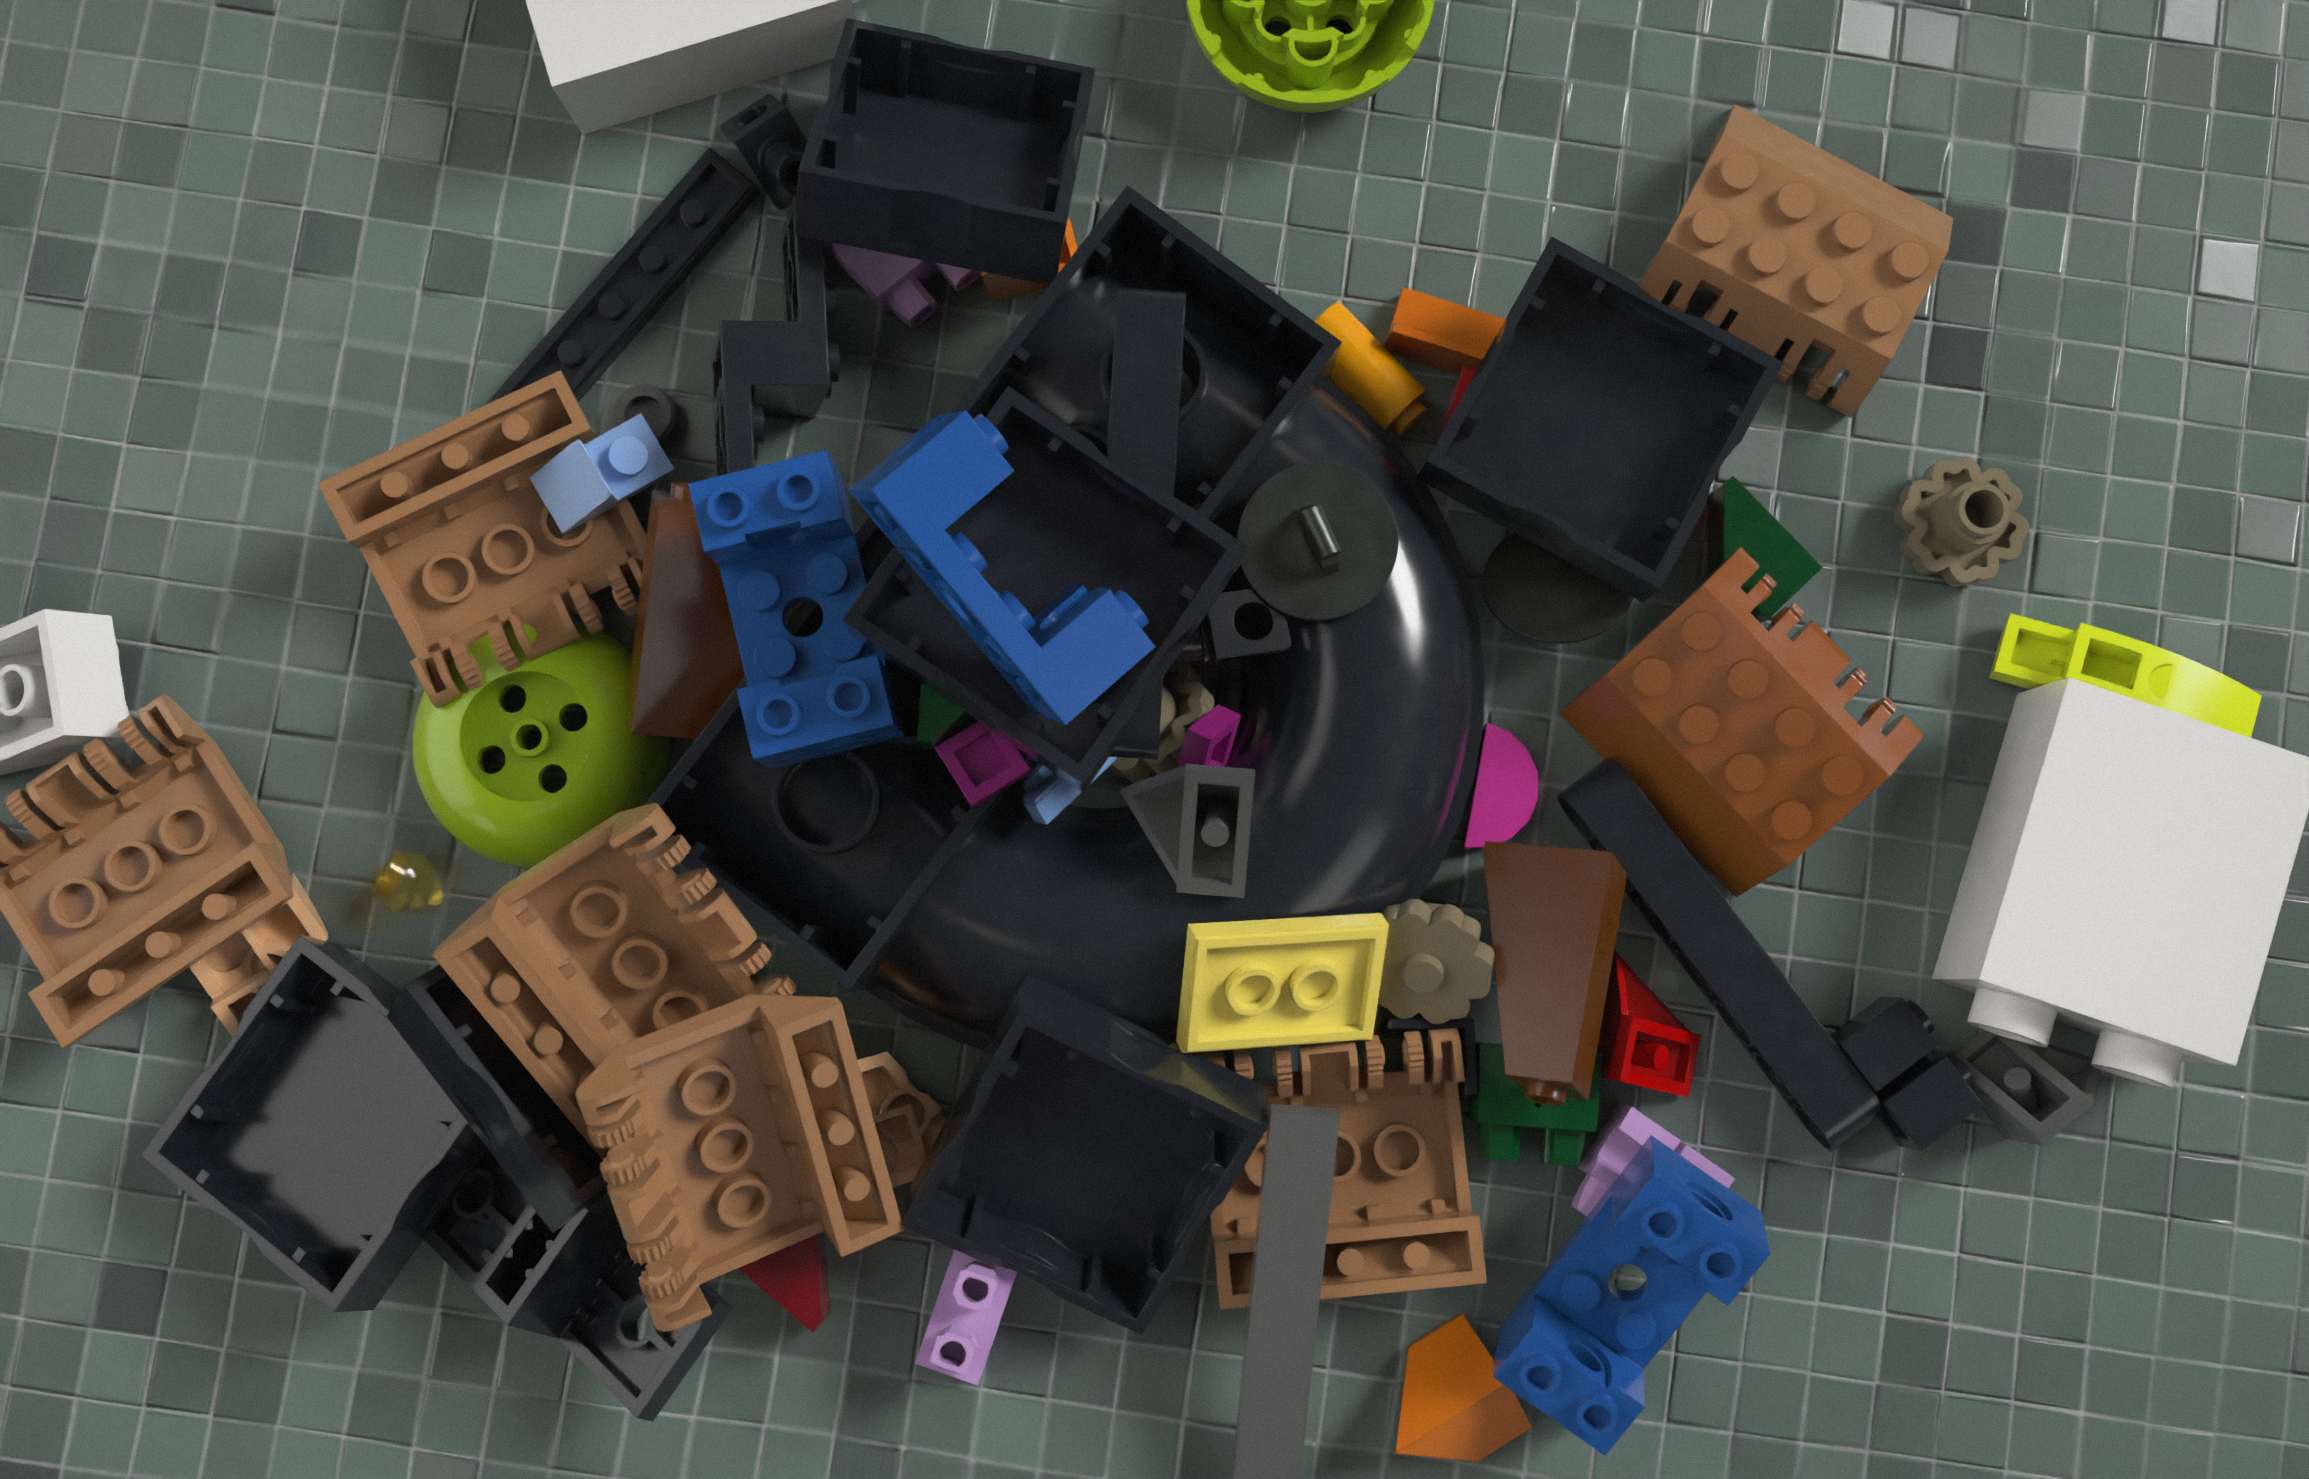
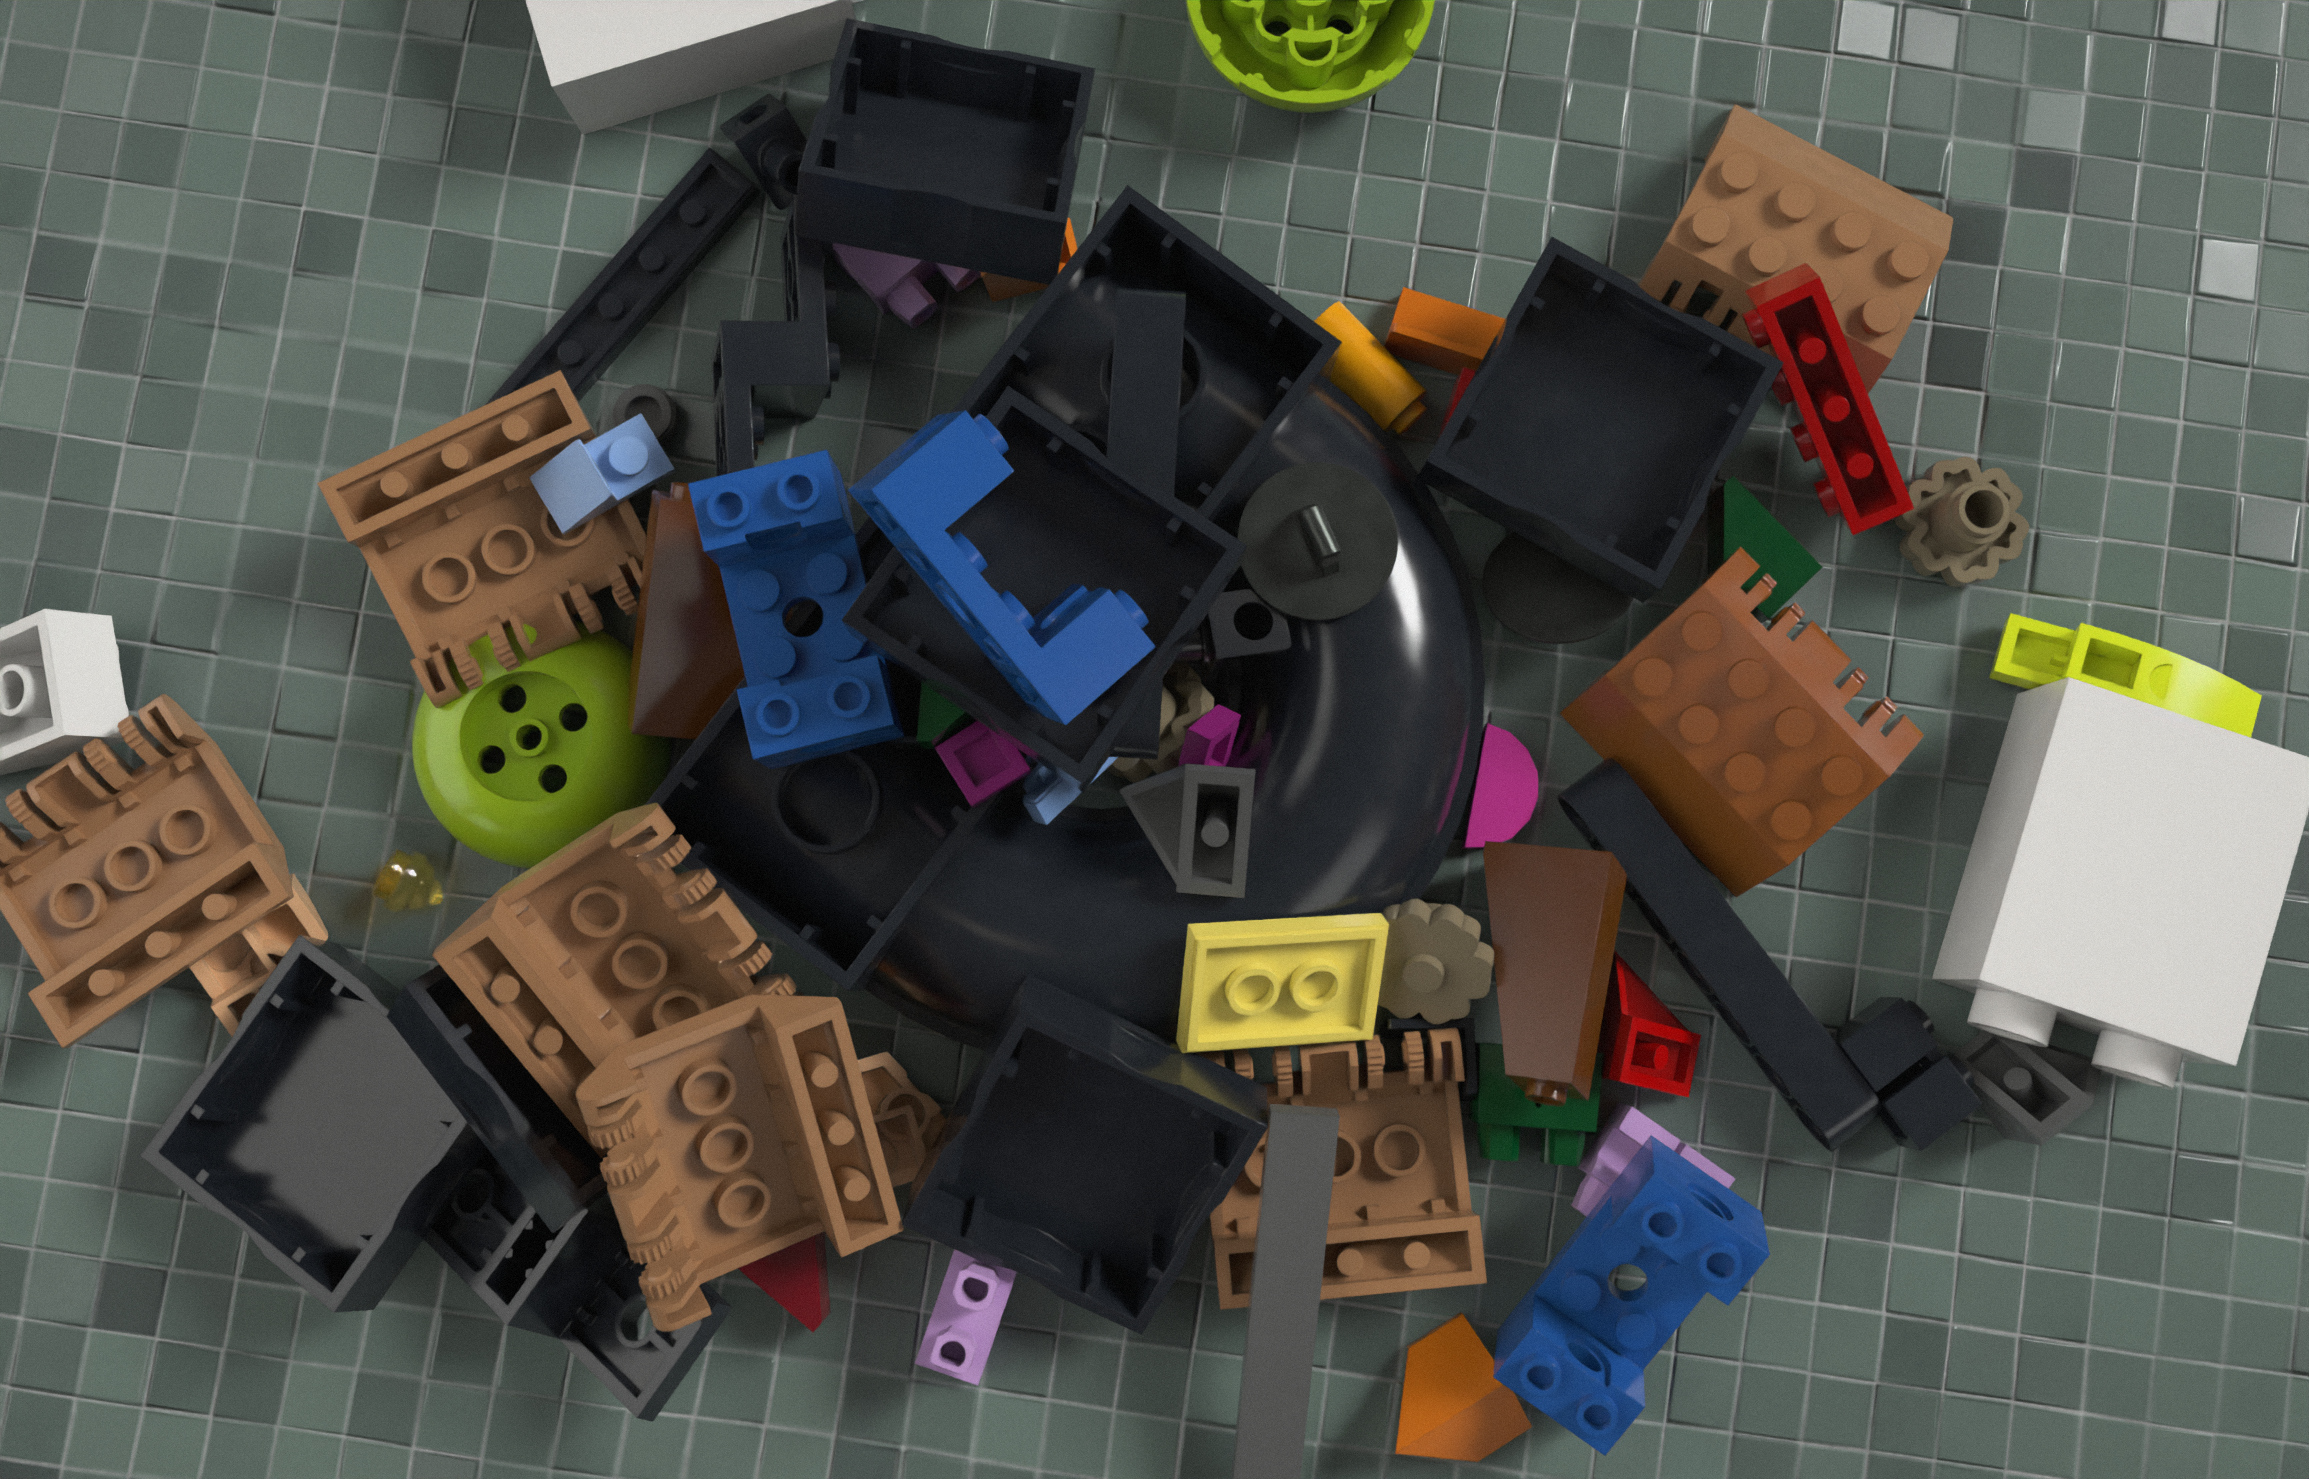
none -> red brick [1742,263,1915,535]

